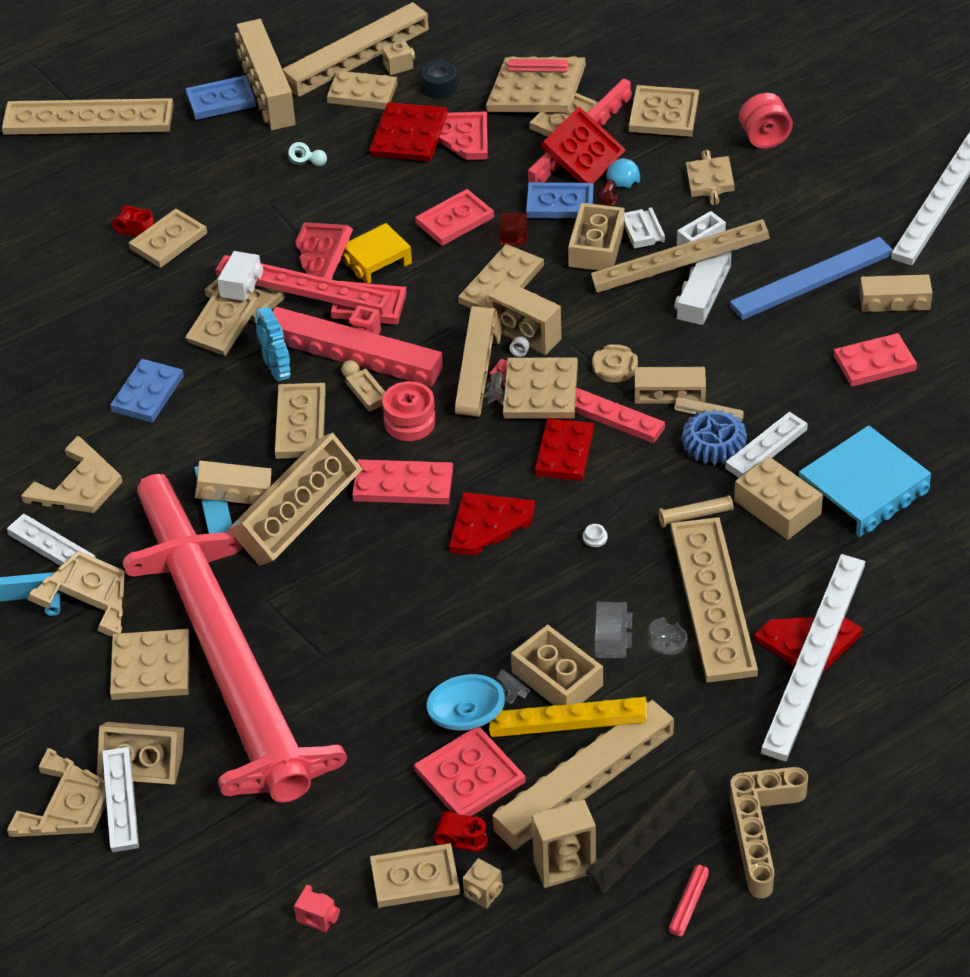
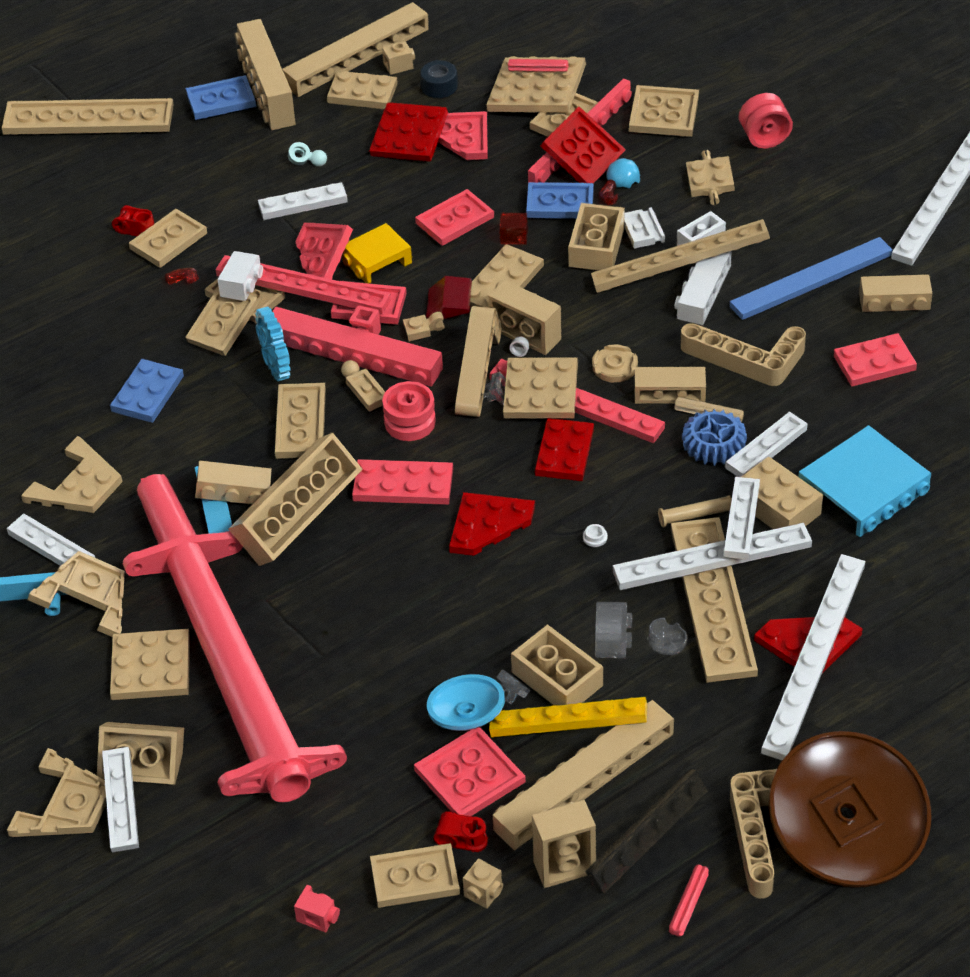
none -> clear red arm [165,267,199,285]
none -> white plate [258,182,347,220]
none -> tan plate [403,312,445,341]
none -> dark red slope [426,276,472,319]
none -> white plate [613,523,812,590]
none -> tan beam [681,323,806,386]
none -> white plate [724,477,760,560]
none -> reddish brown dish [769,731,931,887]

